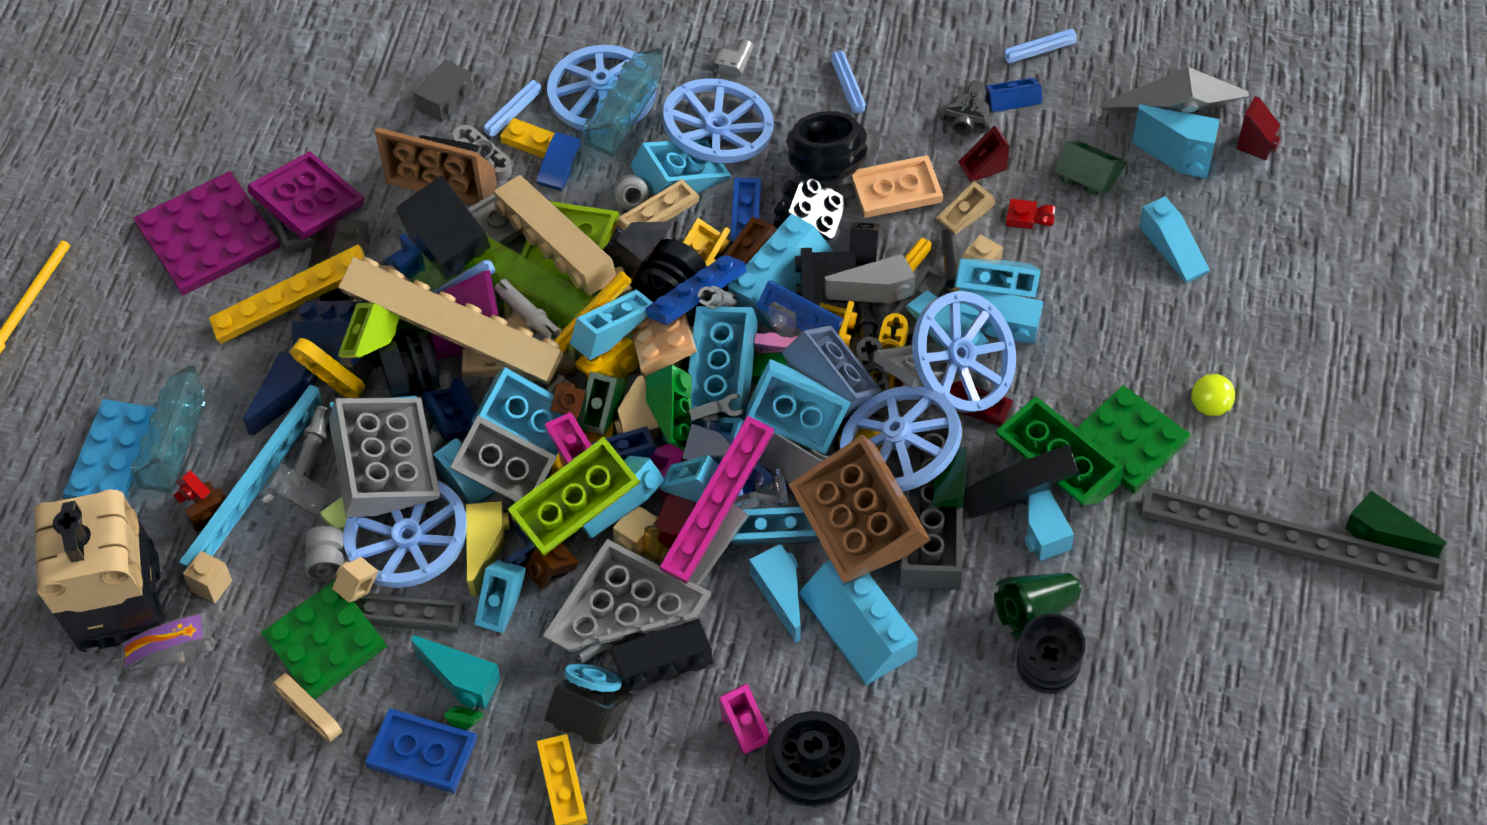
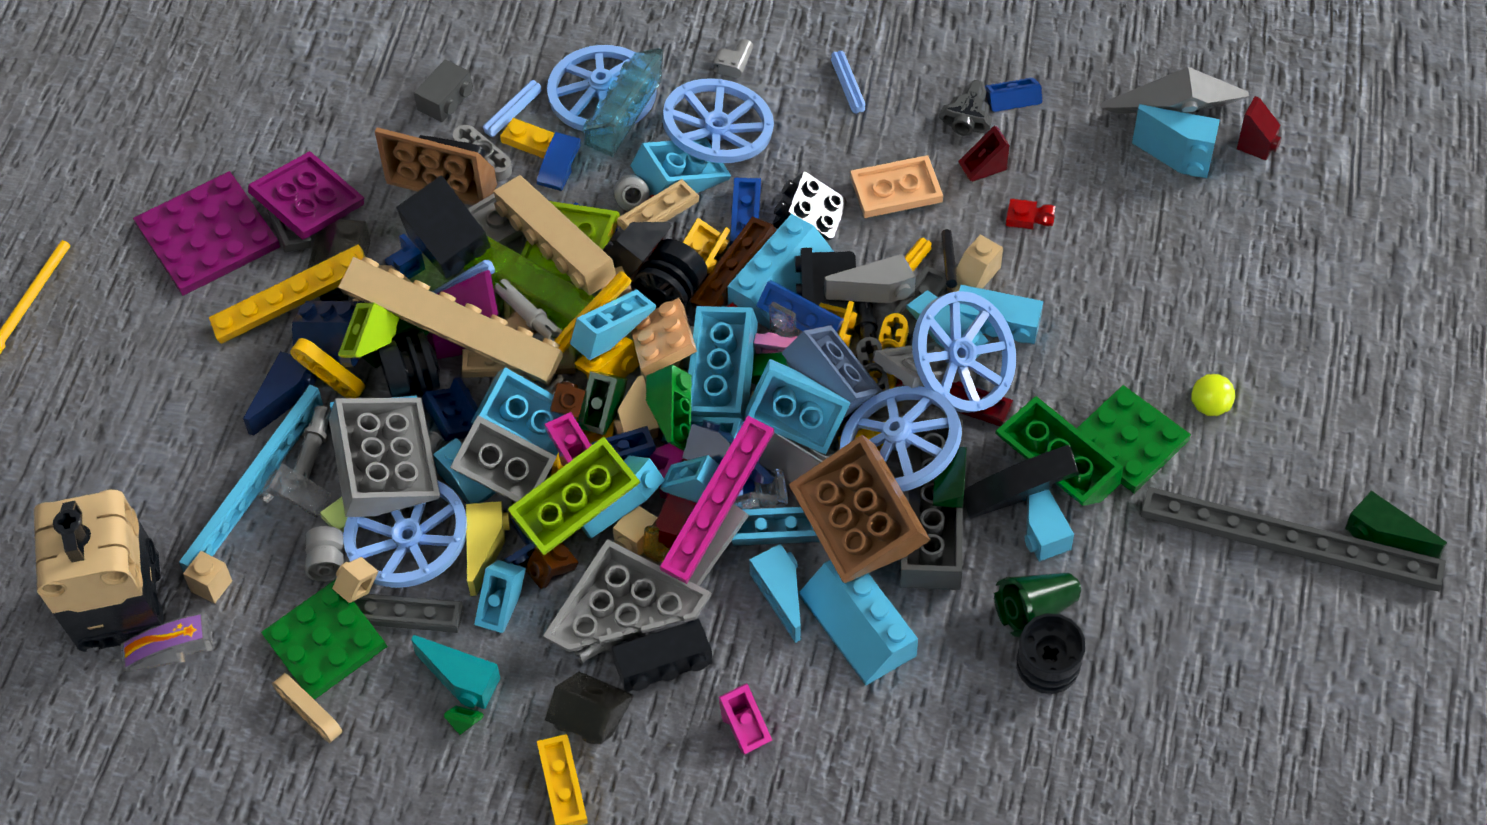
dark azure plate [63,399,159,499] -> none
clear light blue slope [131,365,207,493] -> none
red plate [172,470,211,504] -> none
reddish brown bracket [185,481,226,533] -> none
blue plate [365,708,477,794] -> none
medium azure wheel [564,664,622,693] -> none
blue plate [646,255,747,325] -> none
dark grey plate [689,394,744,423] -> none
light grey pin [697,286,737,309] -> none
black wheel [765,711,861,808] -> none
black wheel [786,111,868,181] -> none
black slope [849,222,880,266] -> none
tan slope [936,181,995,235] -> none
medium azure slope [954,258,1041,298] -> none
light blue axle [1004,29,1077,63] -> none
dark green slope [1054,141,1127,195] -> none
medium azure slope [1139,196,1210,284] -> none

